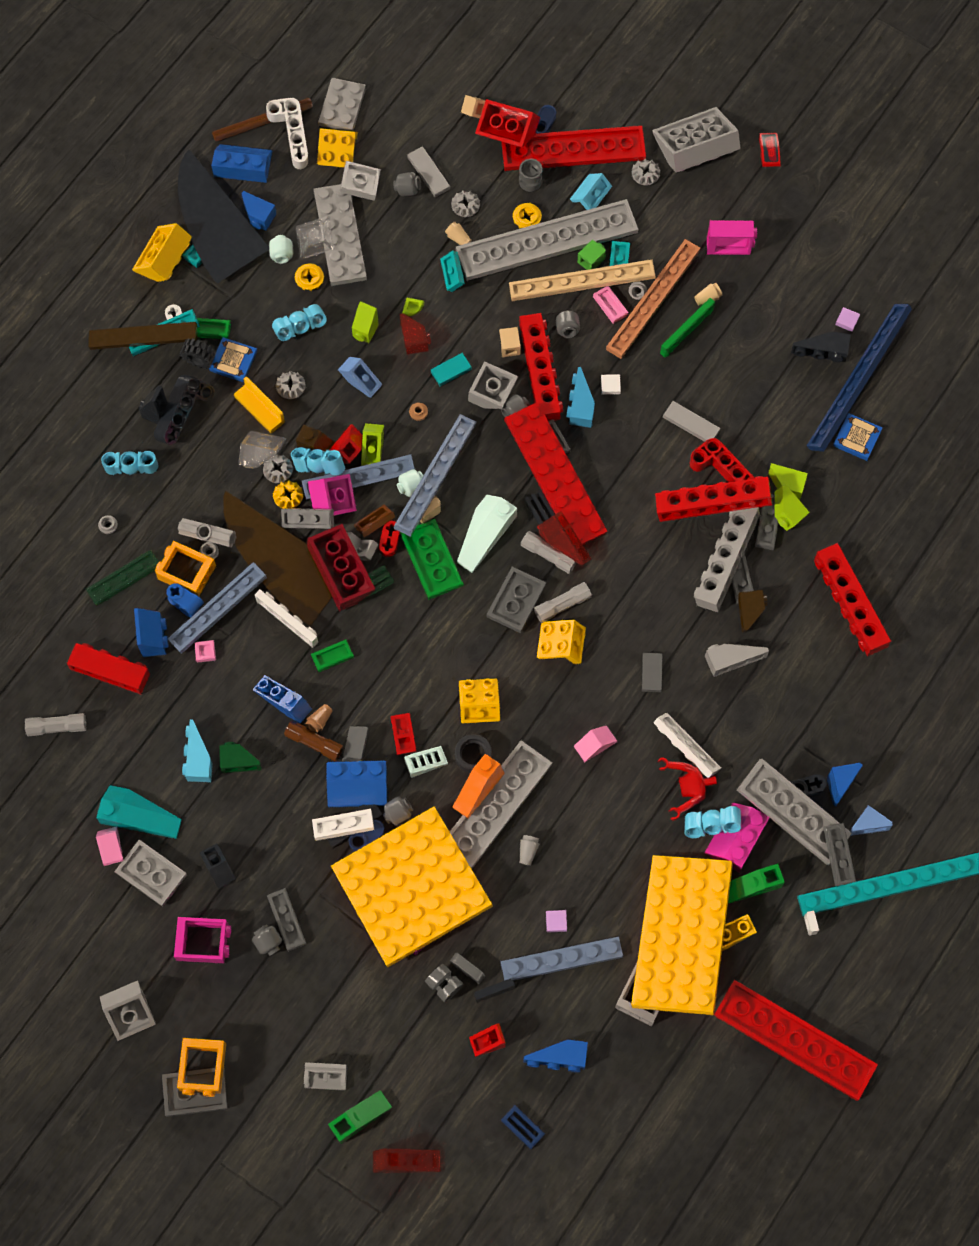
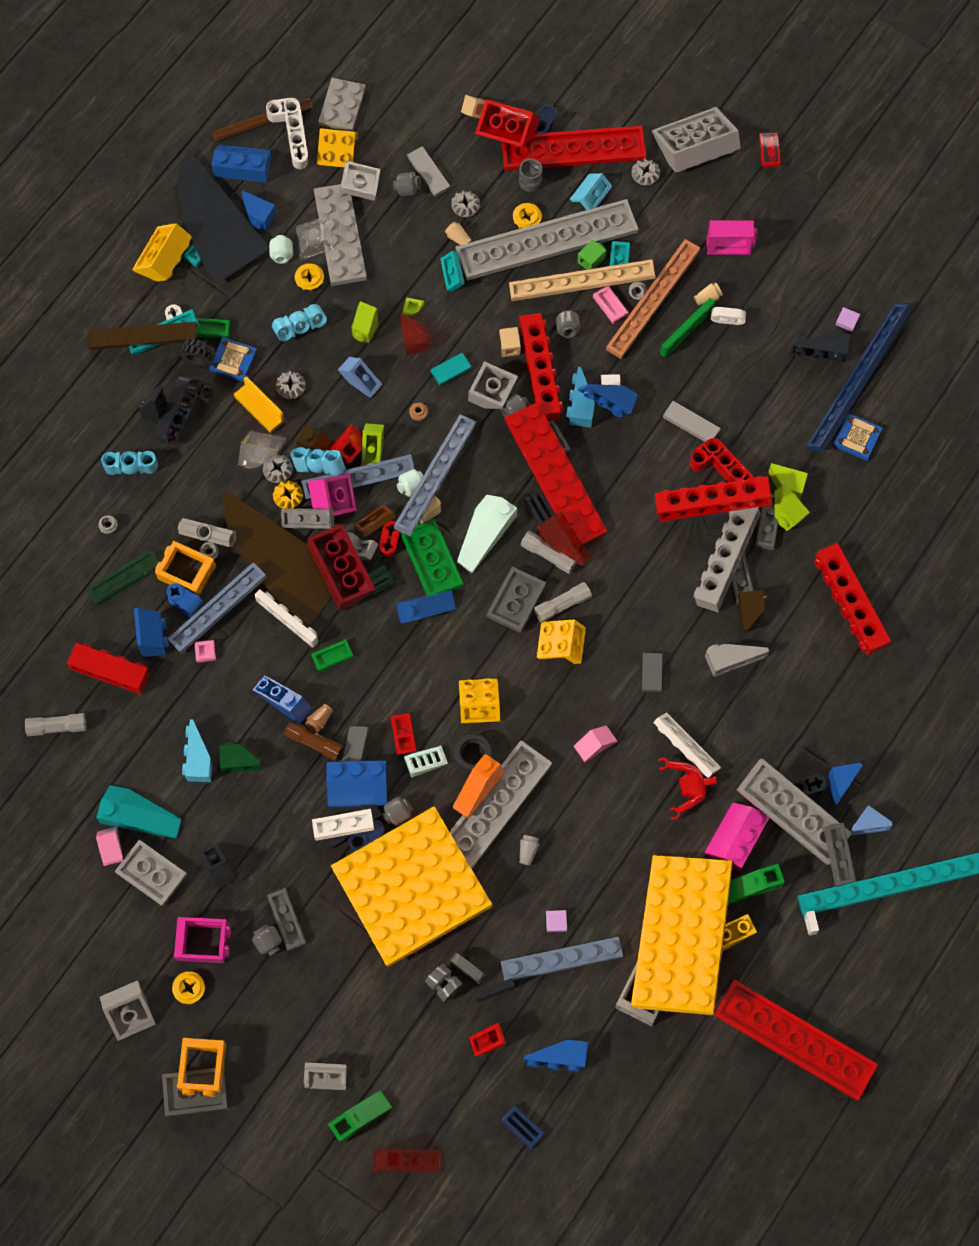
medium azure piece [685,806,741,838] -> none
none -> yellow gear [172,972,205,1004]
none -> blue slope [396,590,456,623]
none -> blue slope [578,384,638,417]
none -> white beam [711,307,746,325]

